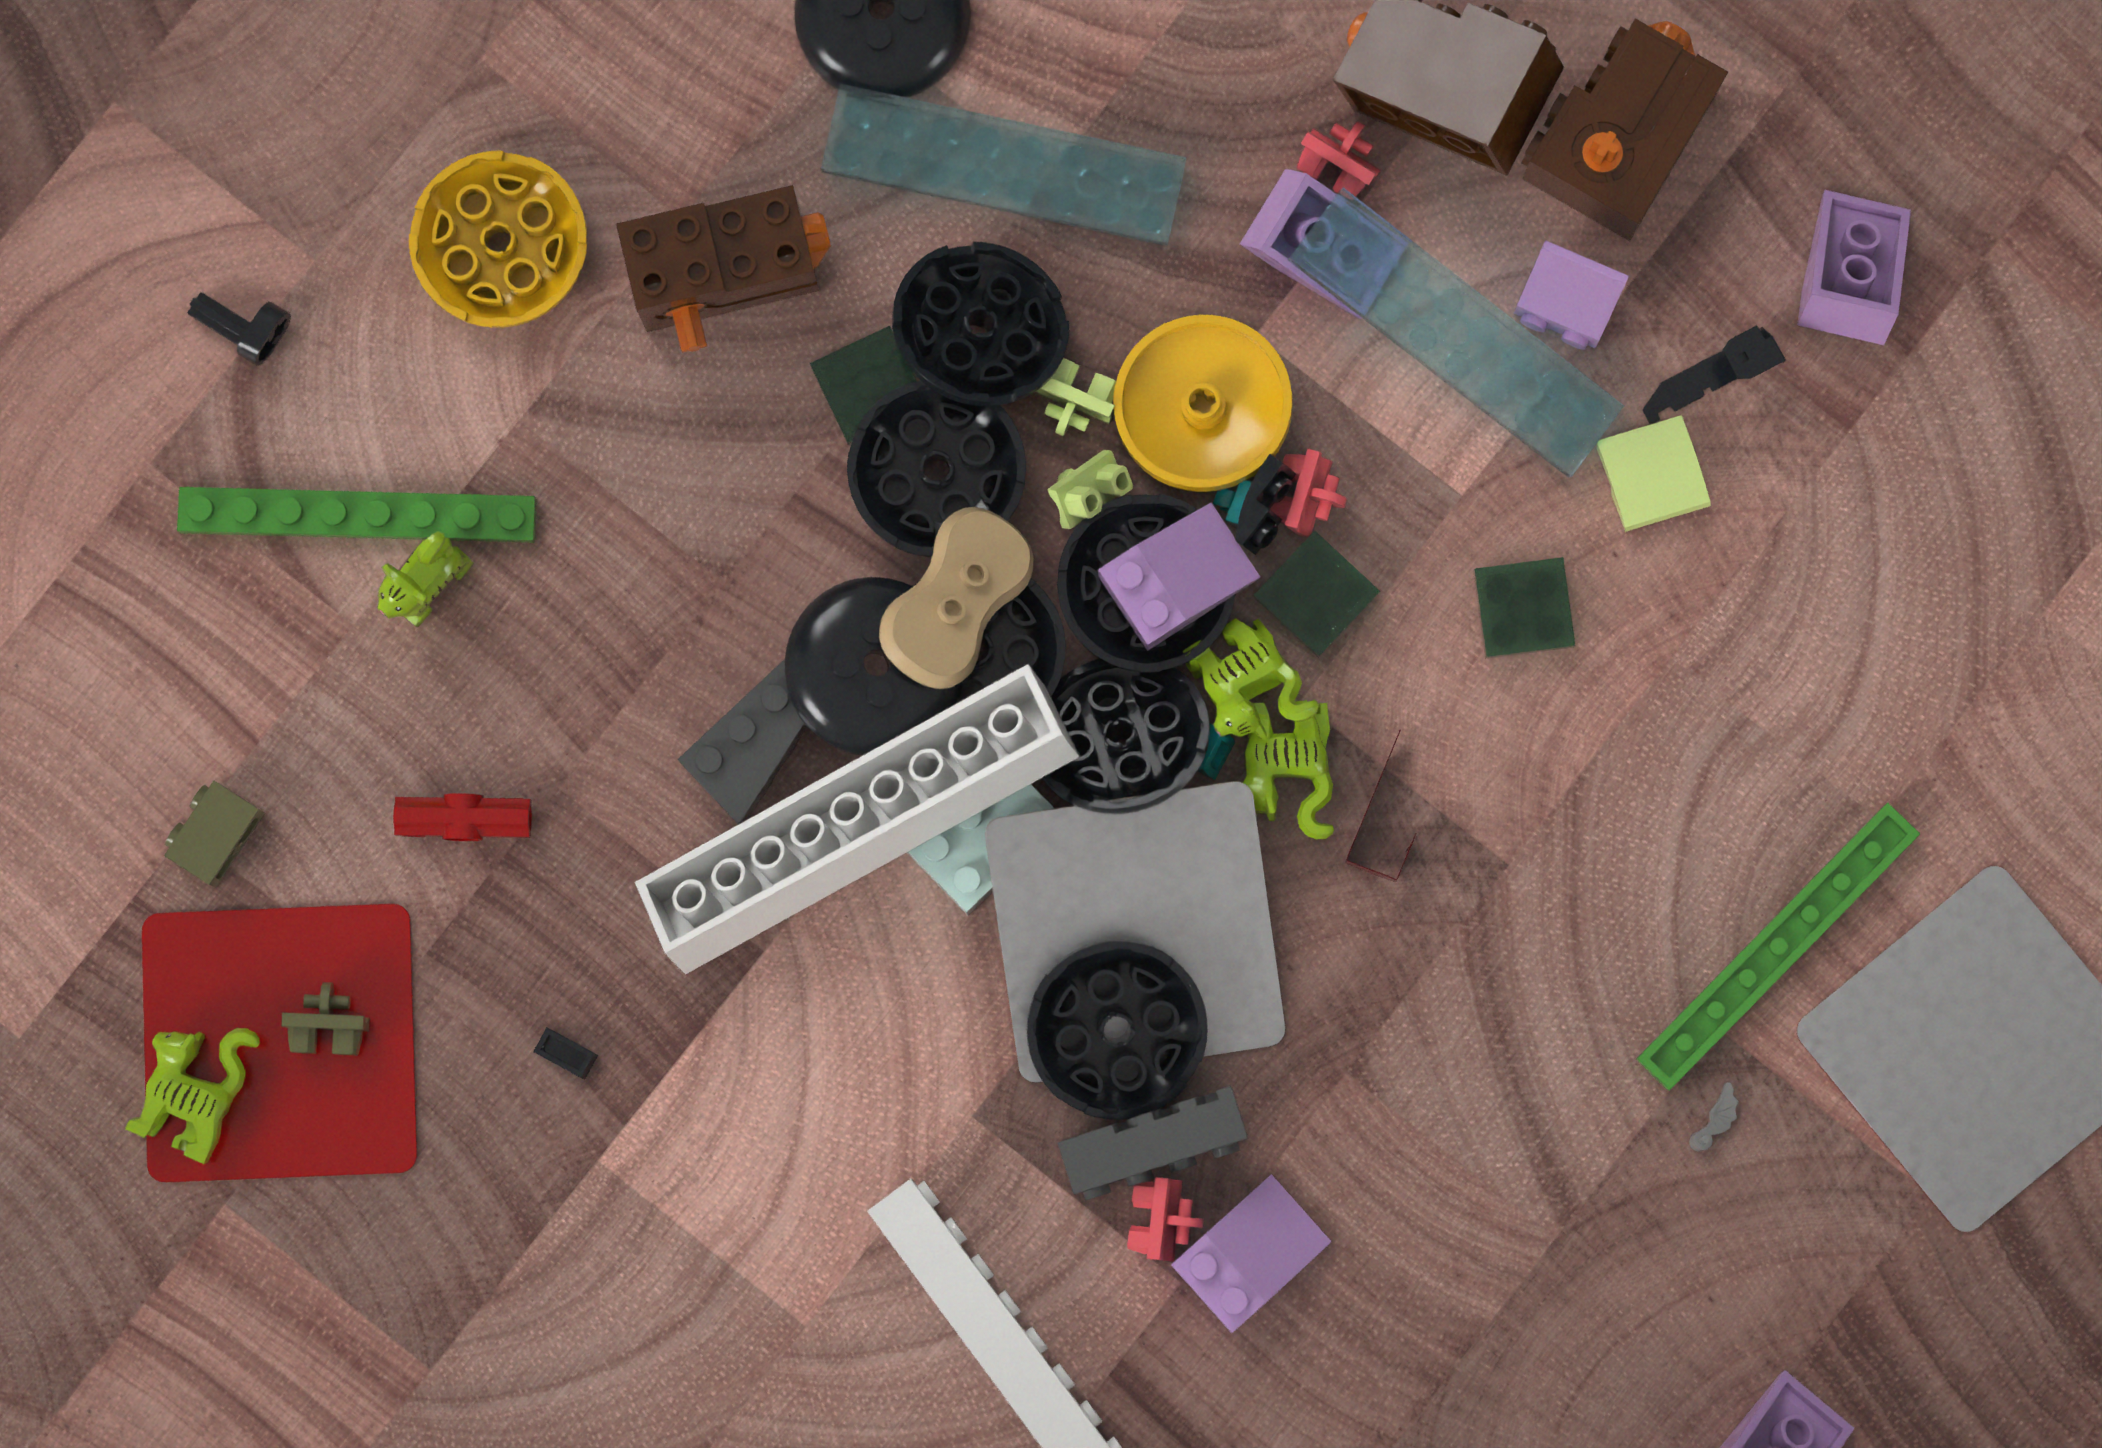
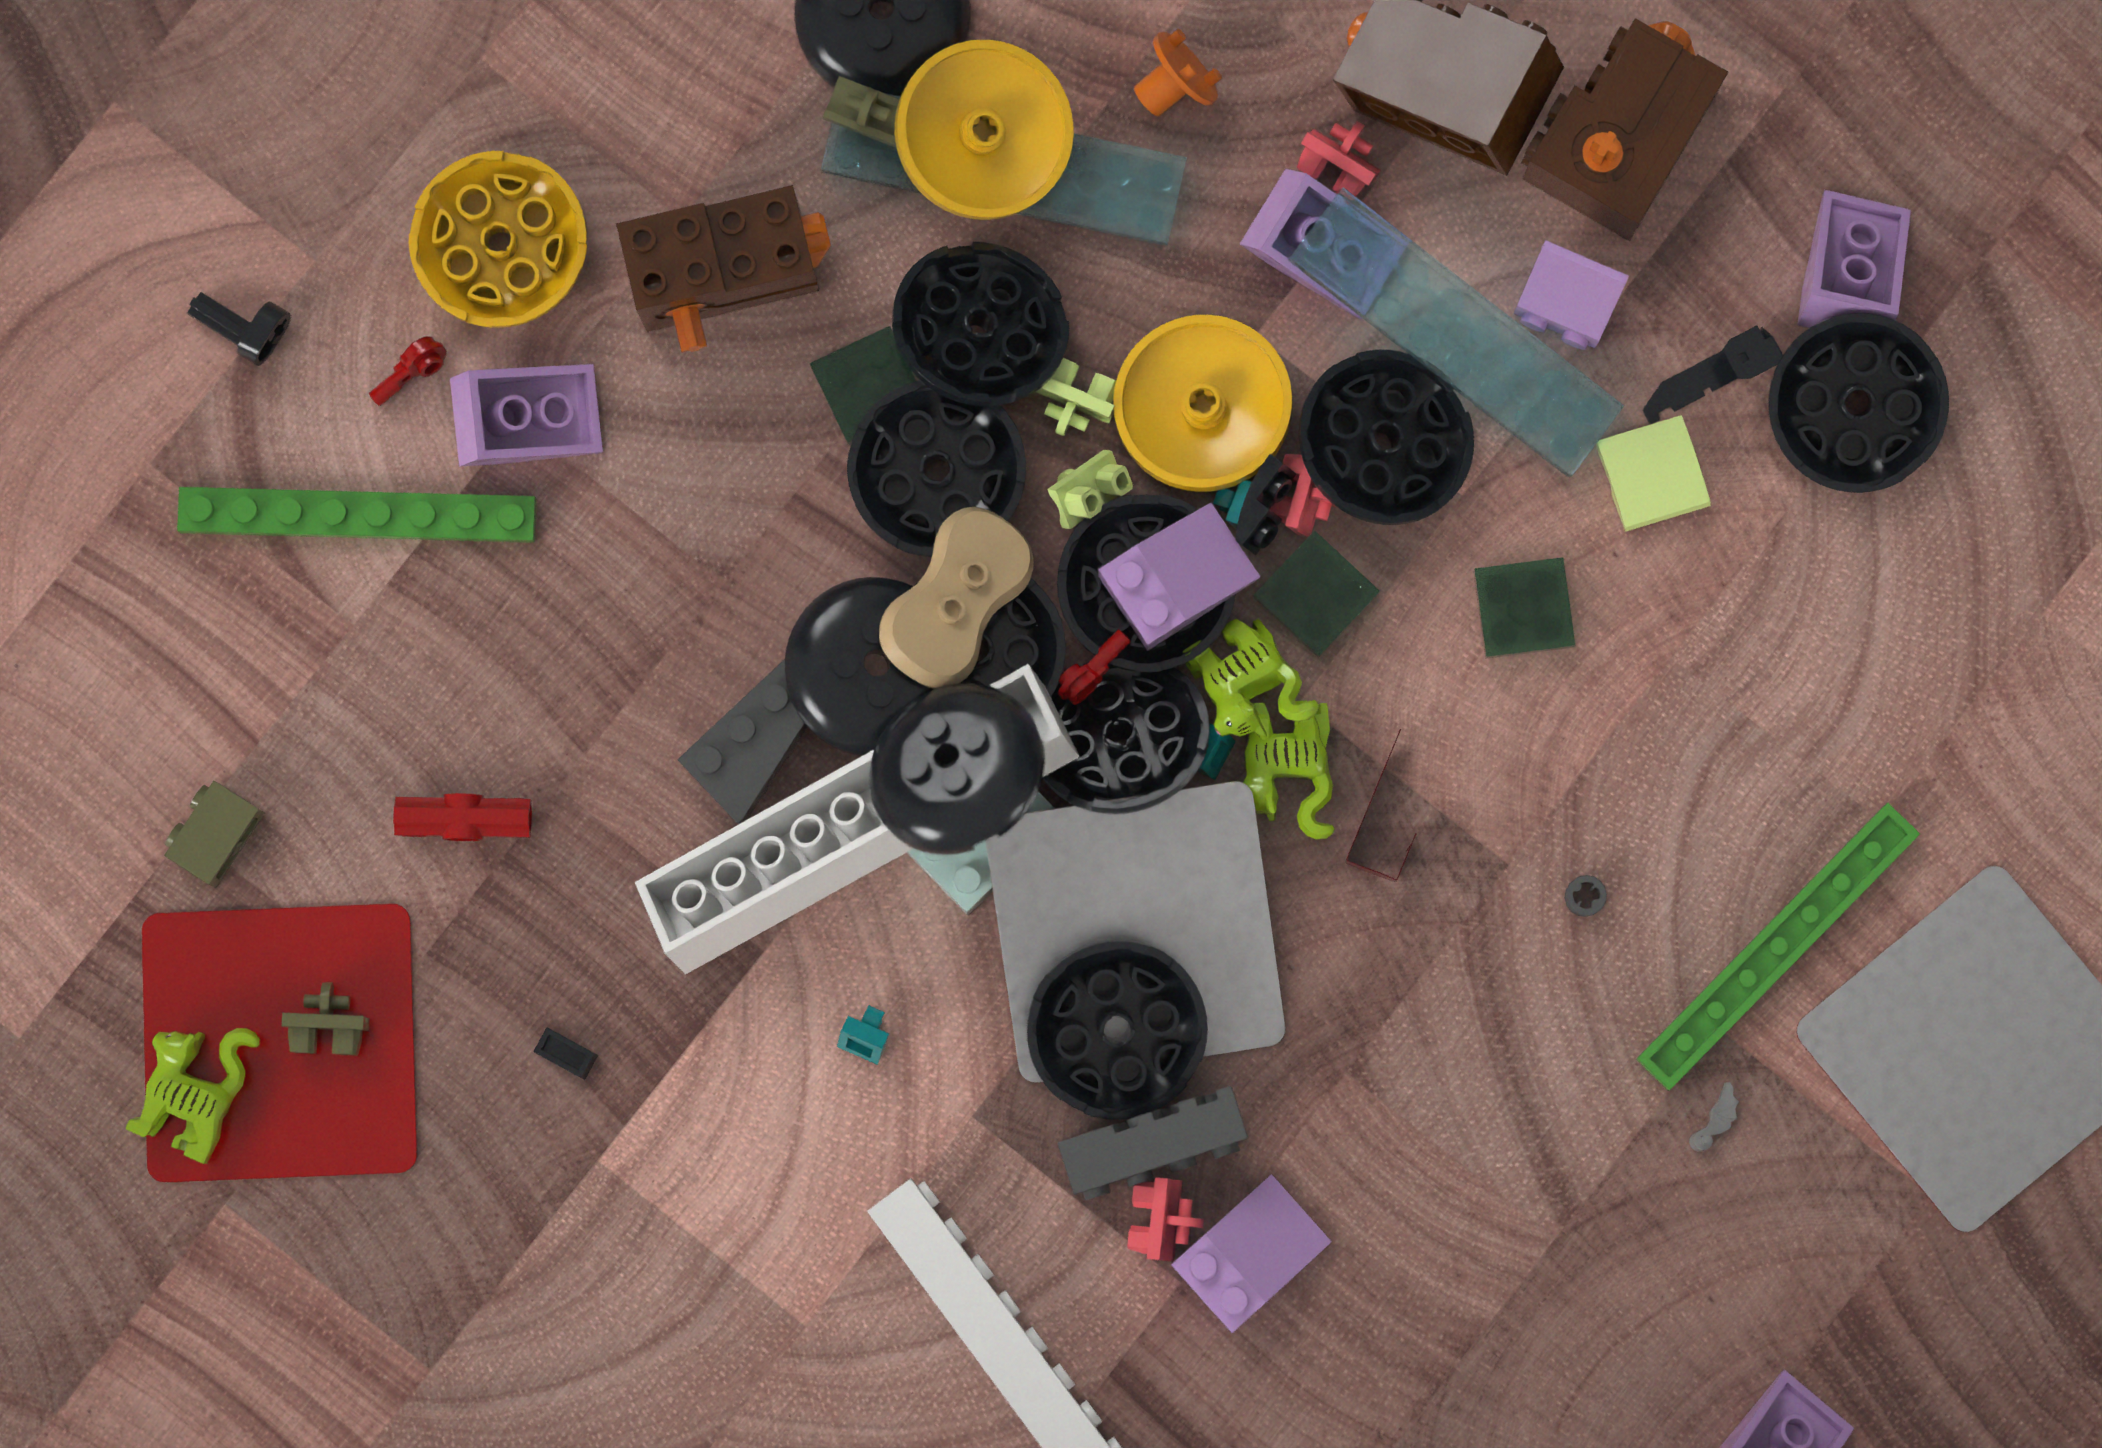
lime animal [377,531,474,627] -> none
none -> red plate [369,336,447,406]
none -> lavender slope [450,364,603,467]
none -> olive hips [823,76,900,148]
none -> teal tile [837,1005,889,1065]
none -> black brick [869,683,1045,855]
none -> yellow dish [895,40,1074,220]
none -> red plate [1058,629,1131,705]
none -> orange piece [1134,29,1222,117]
none -> black brick [1299,350,1474,525]
none -> dark grey bush [1564,875,1607,917]
none -> black brick [1768,313,1949,493]

